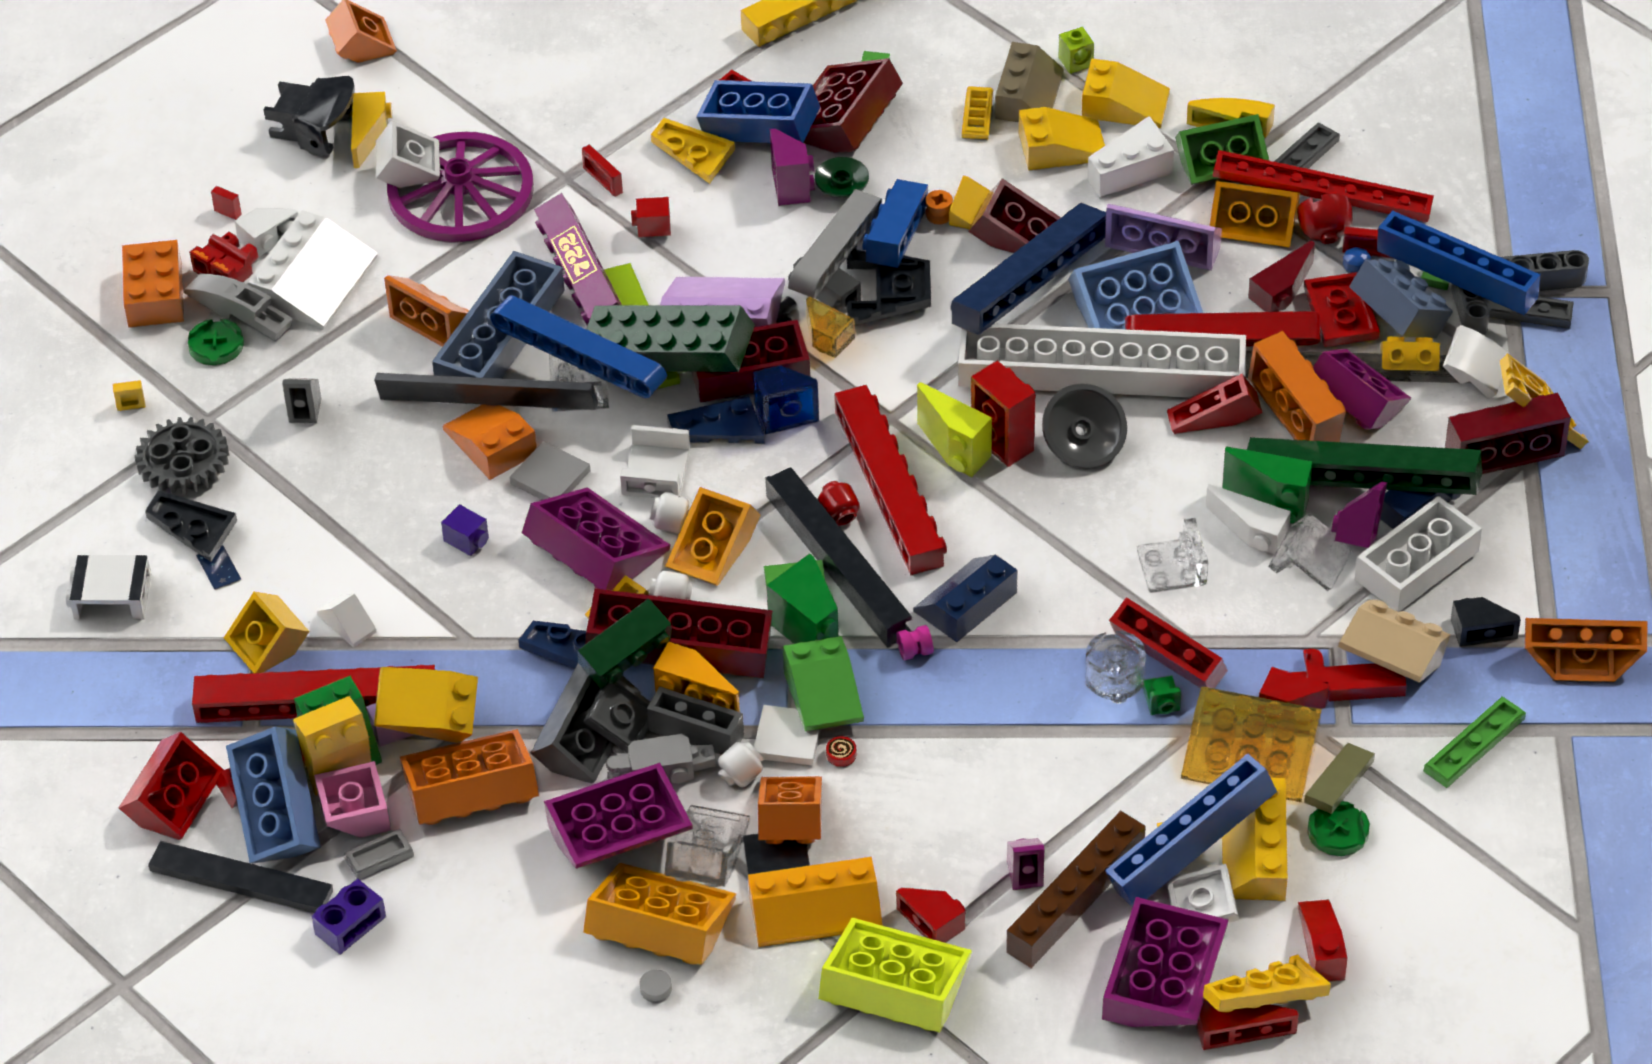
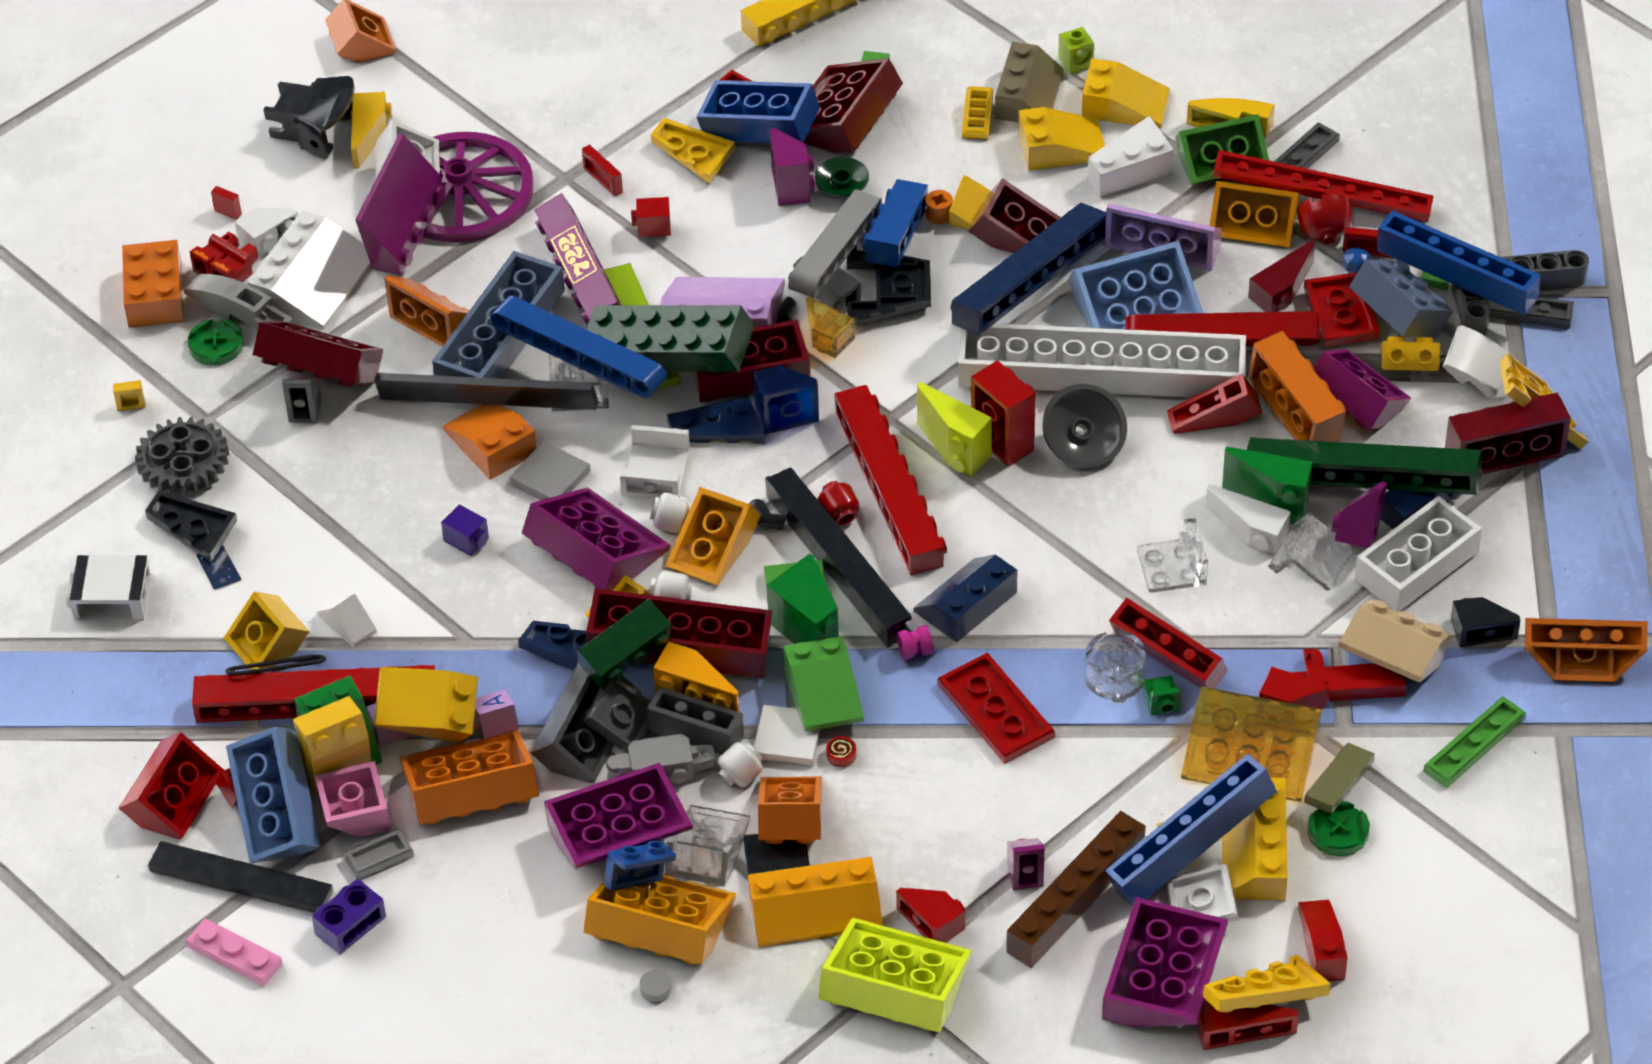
none -> bright pink plate [186,918,283,986]
none -> black piece [225,655,326,676]
none -> dark red brick [252,321,383,388]
none -> magenta slope [355,134,445,276]
none -> lavender brick [473,689,519,739]
none -> blue bracket [604,841,676,891]
none -> black arm [749,499,786,529]
none -> red tile [937,652,1055,764]

